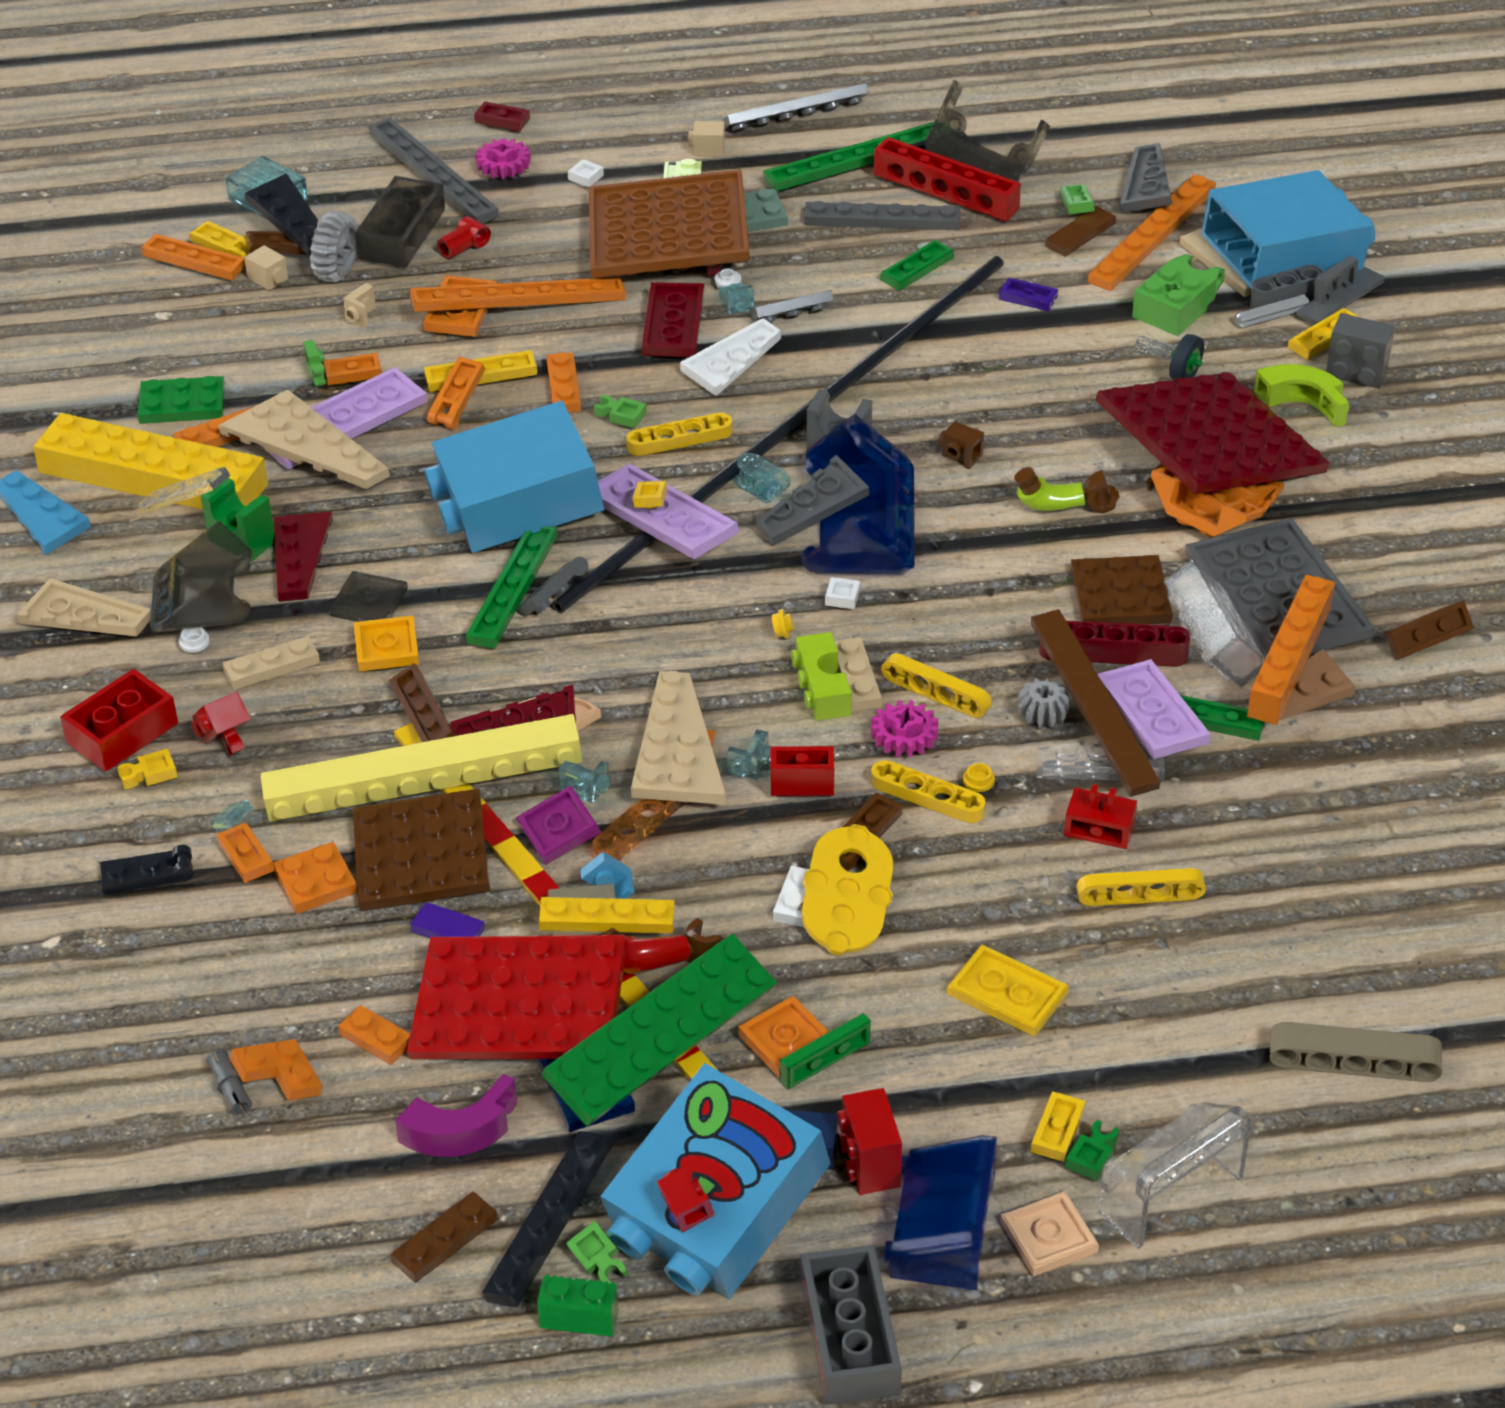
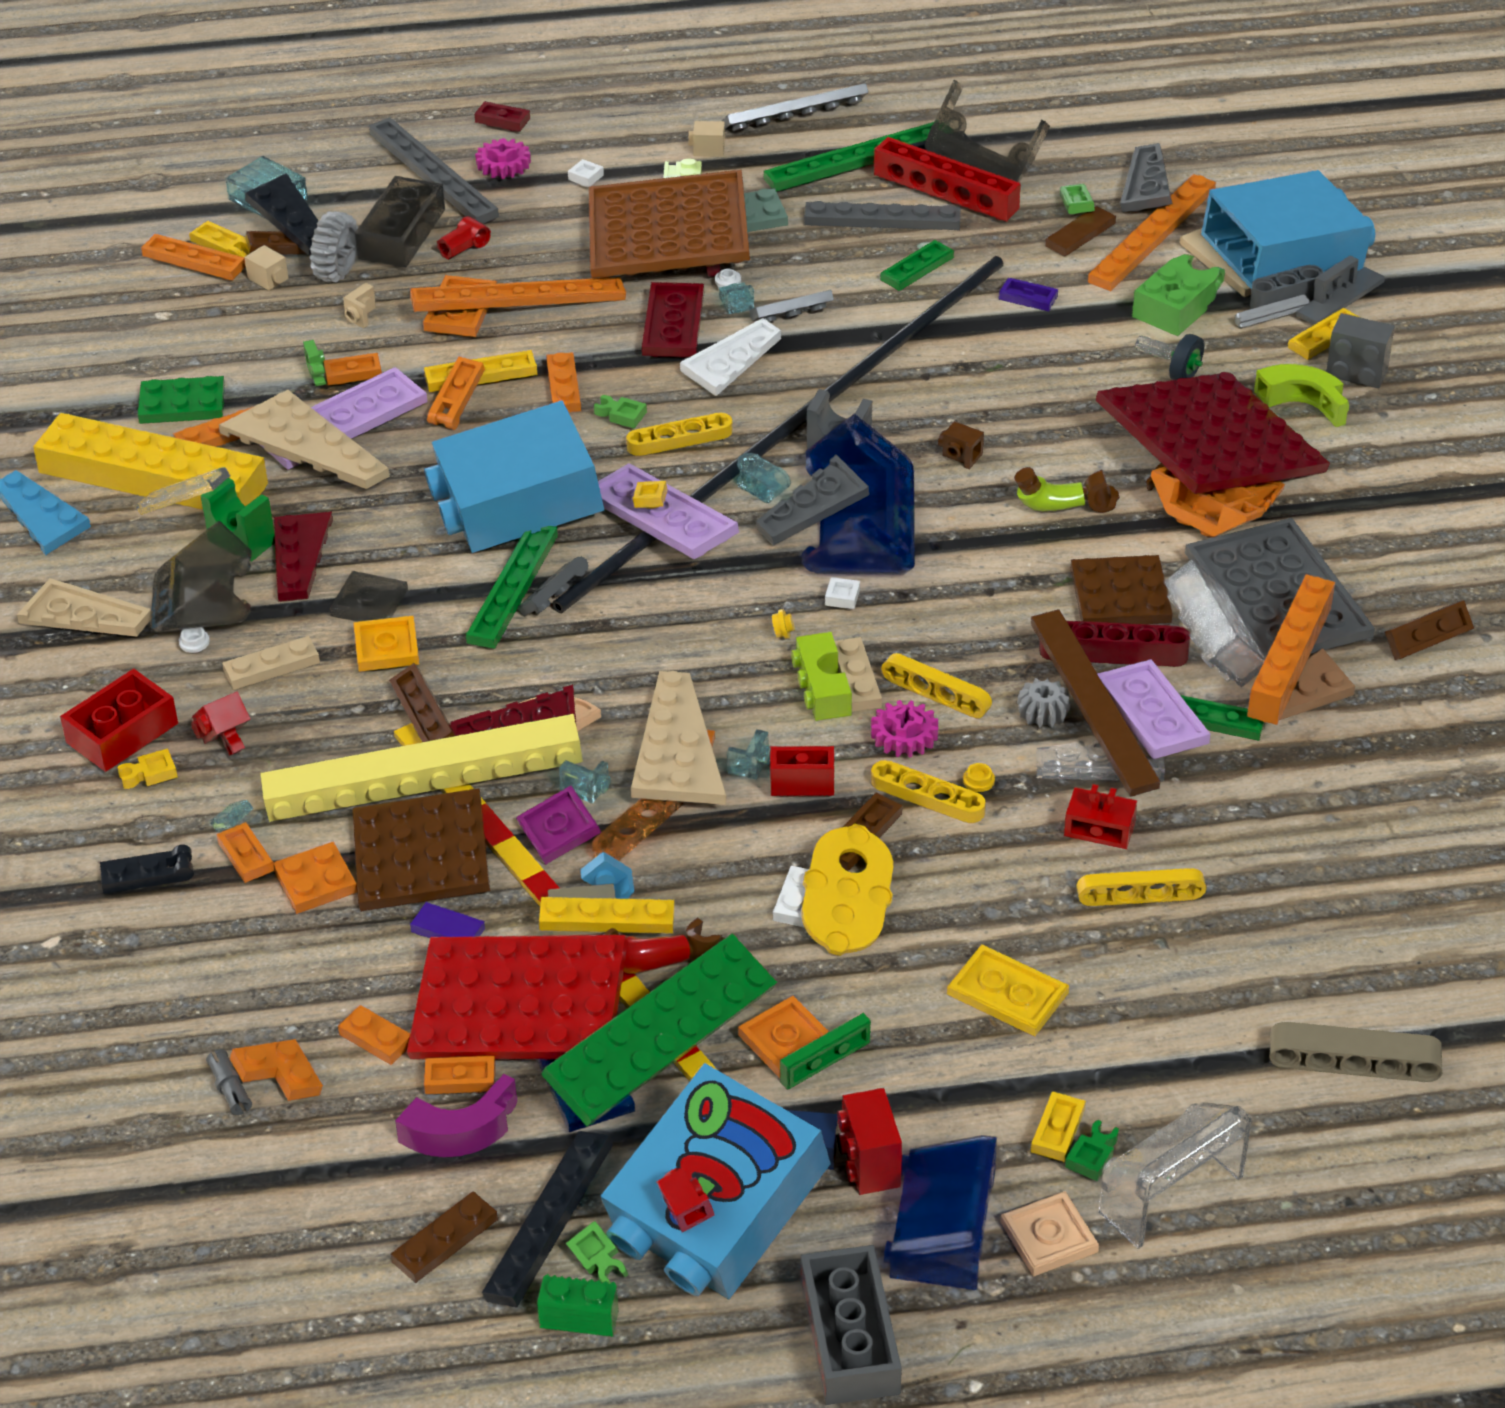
none -> orange plate [424,1056,496,1094]

